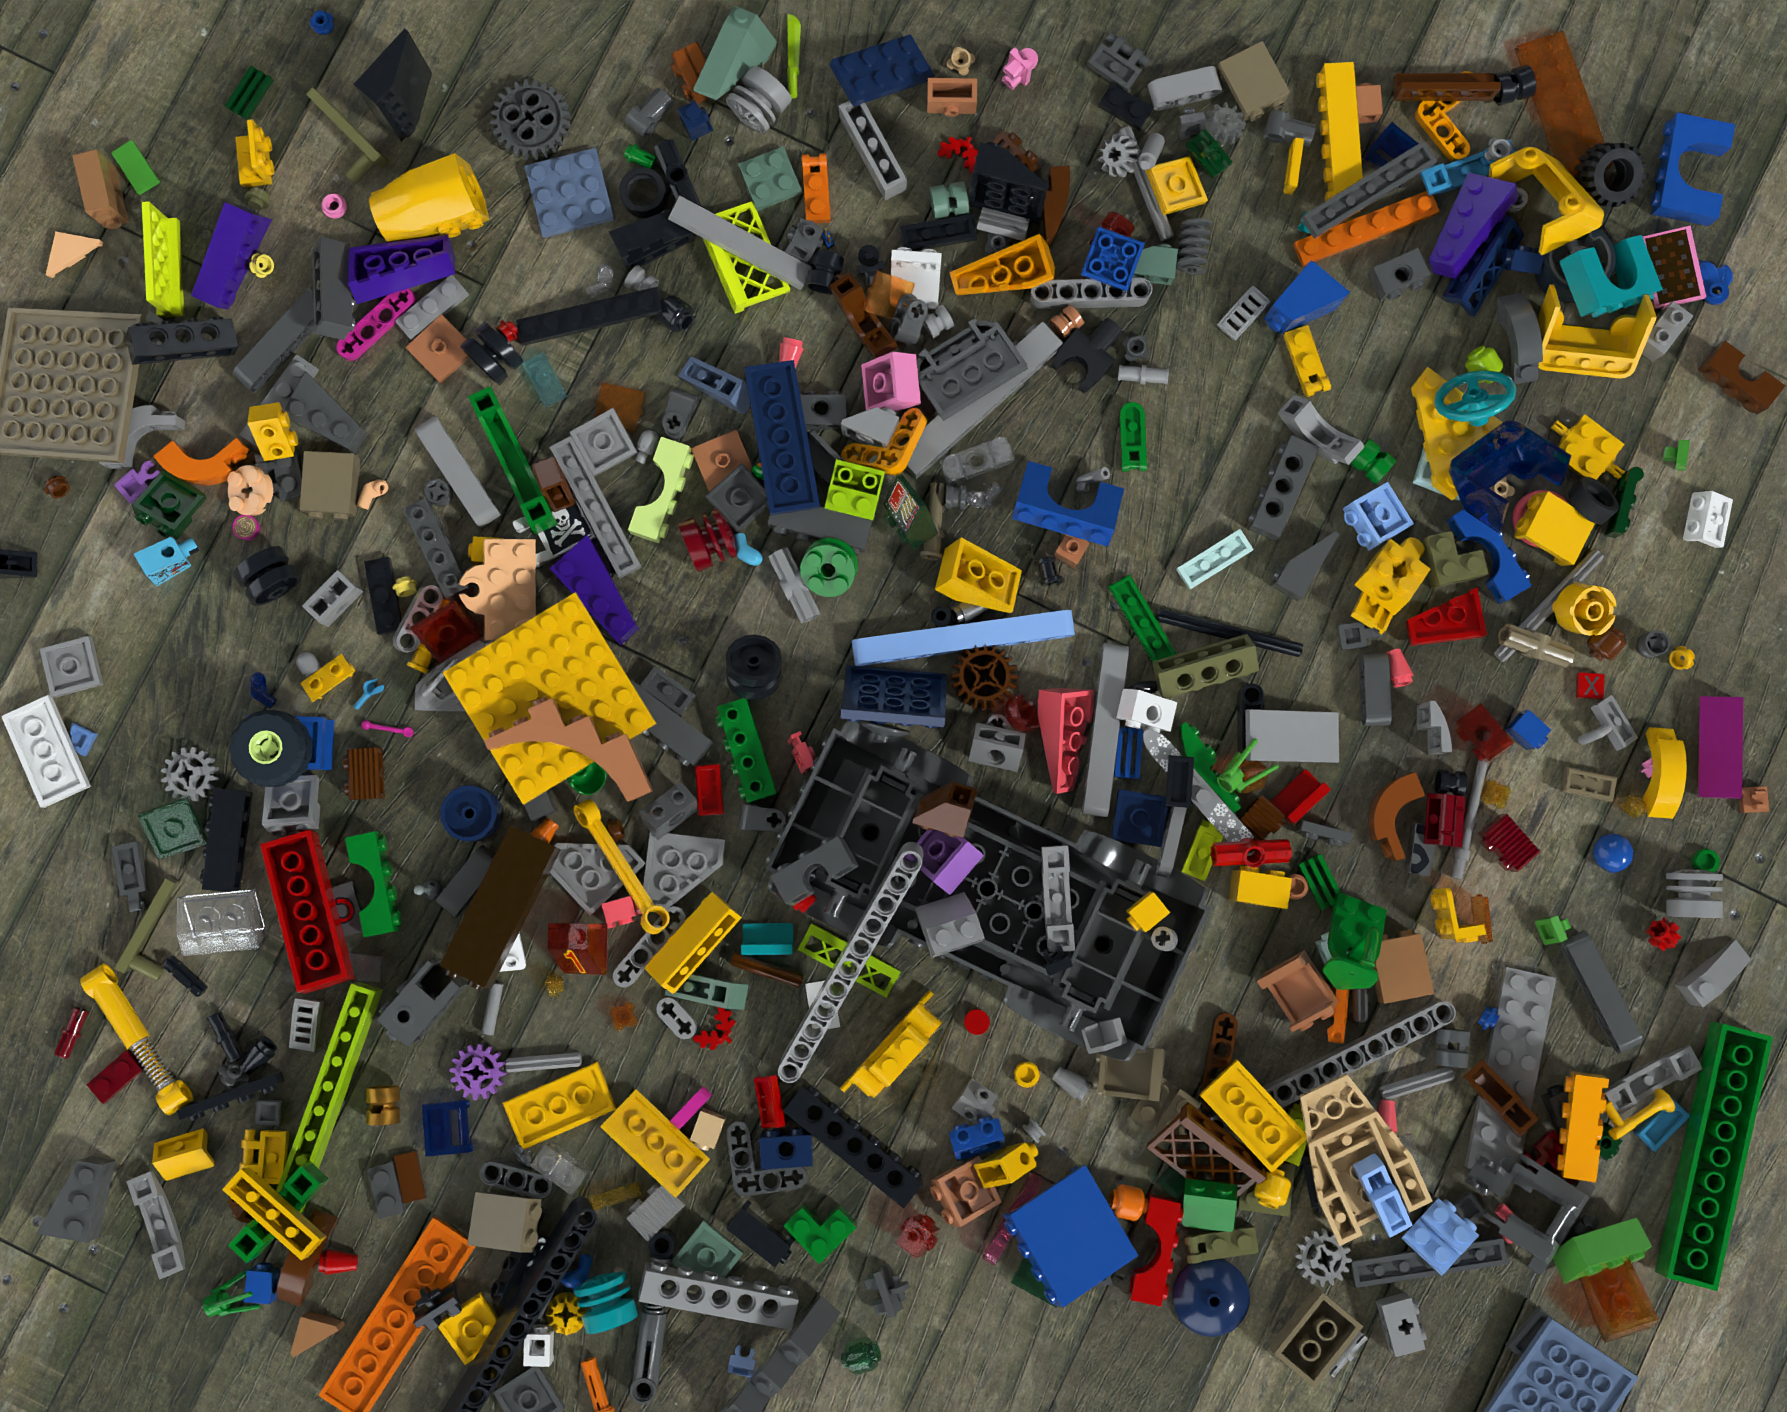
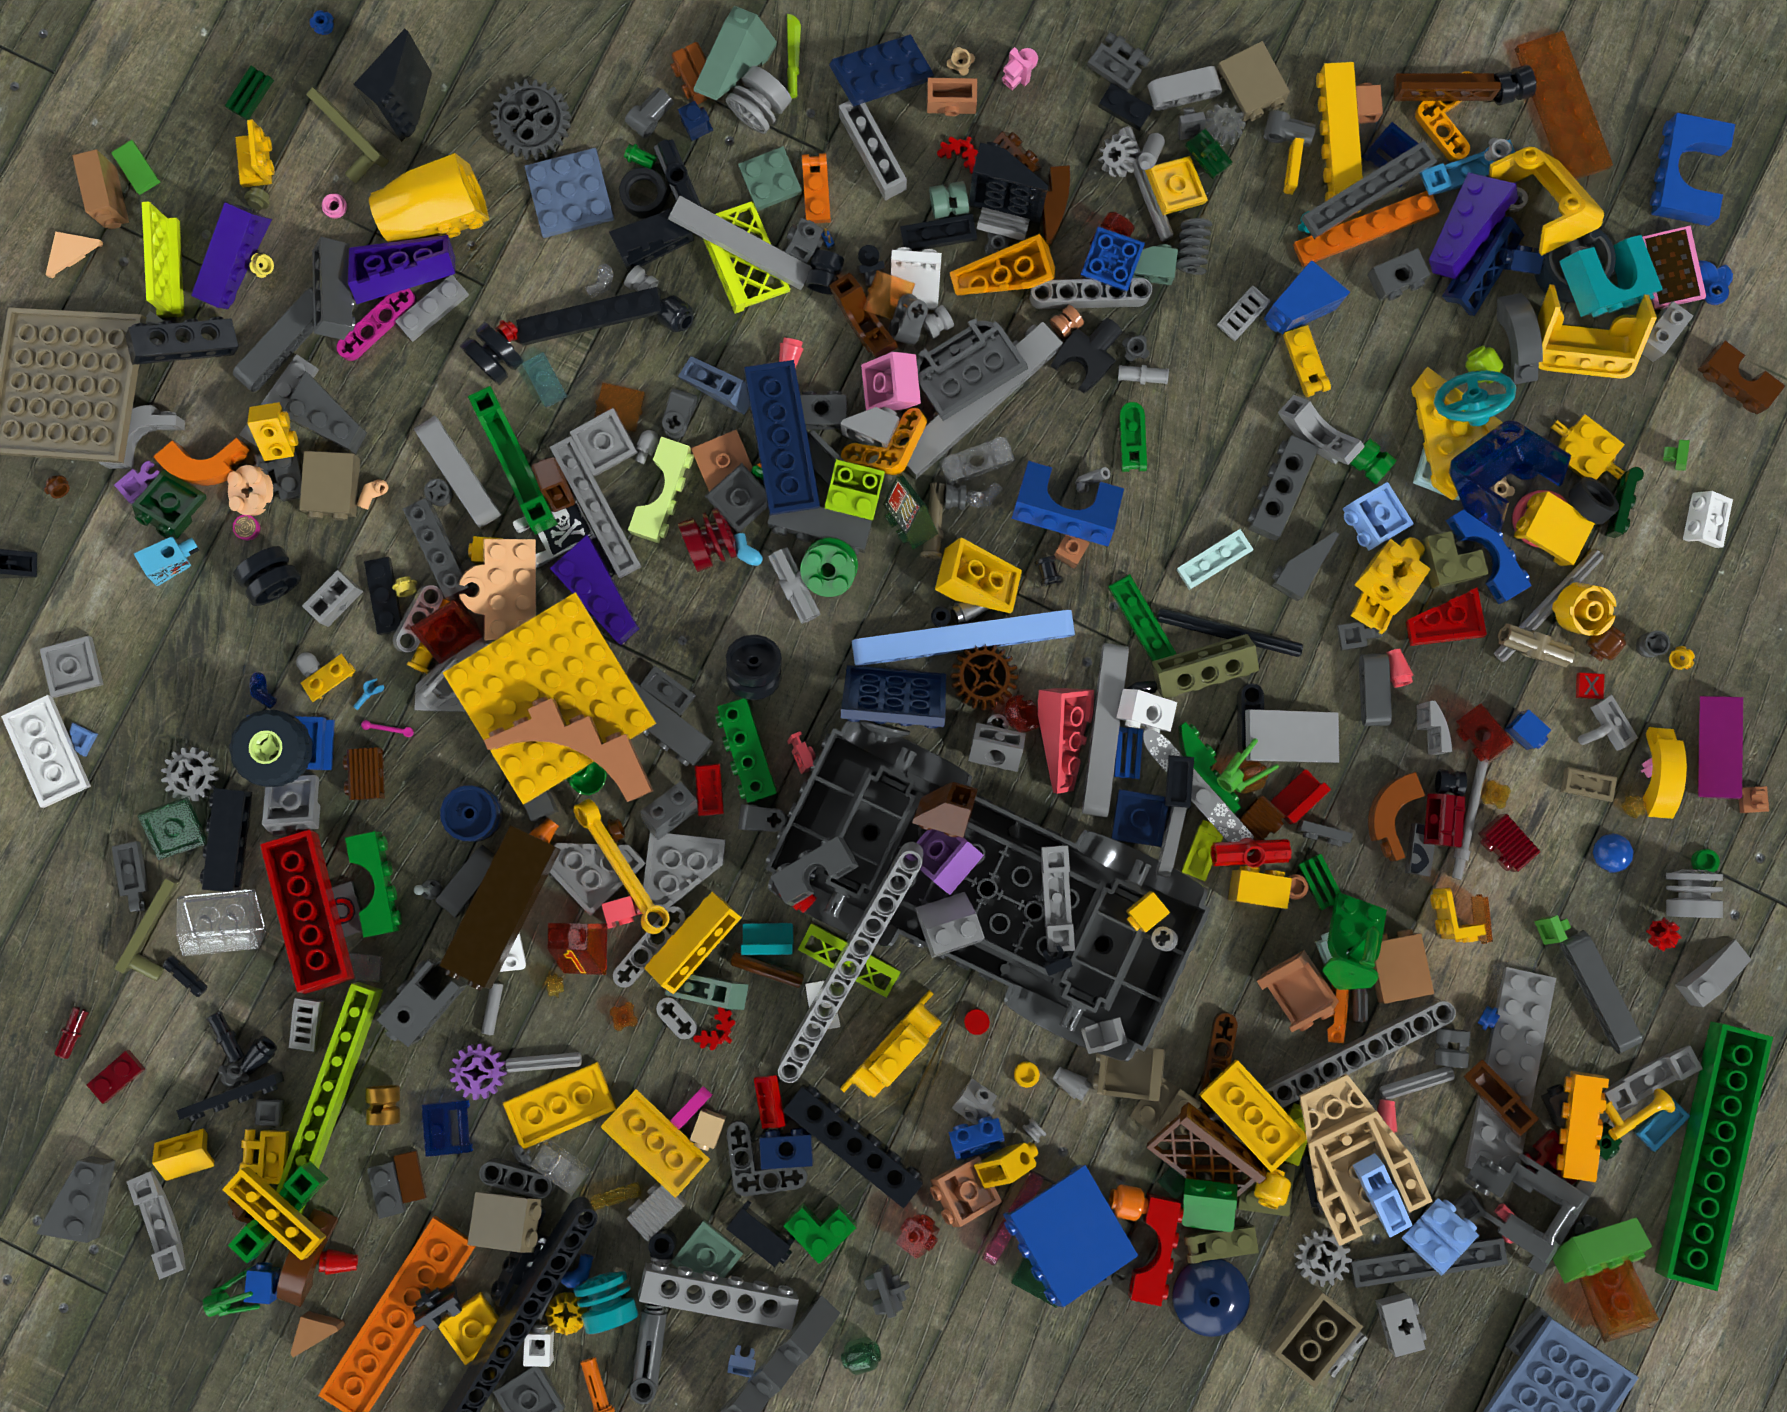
yellow piece [80,963,193,1116] -> none
nougat plate [405,314,470,384] -> none
black tyre [1574,143,1647,207] -> none

